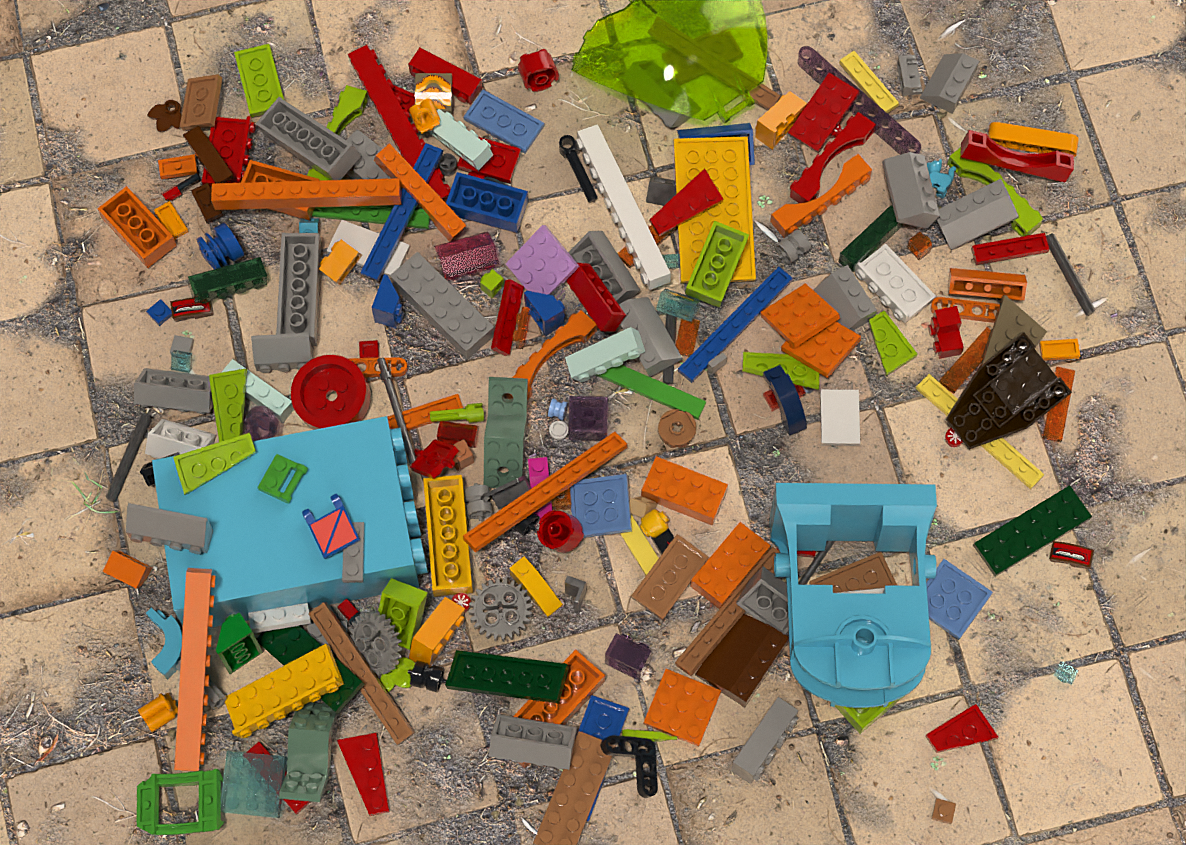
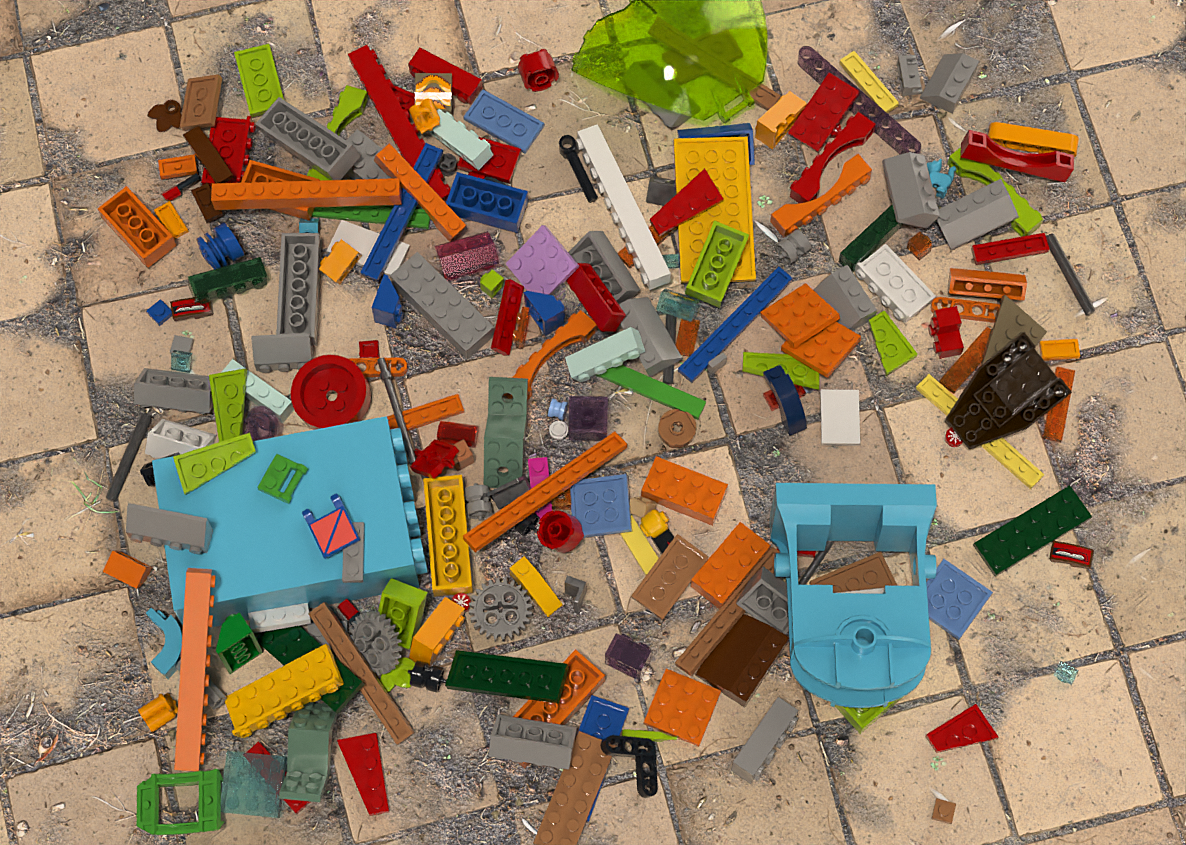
lime piece [430,403,484,423] -> none

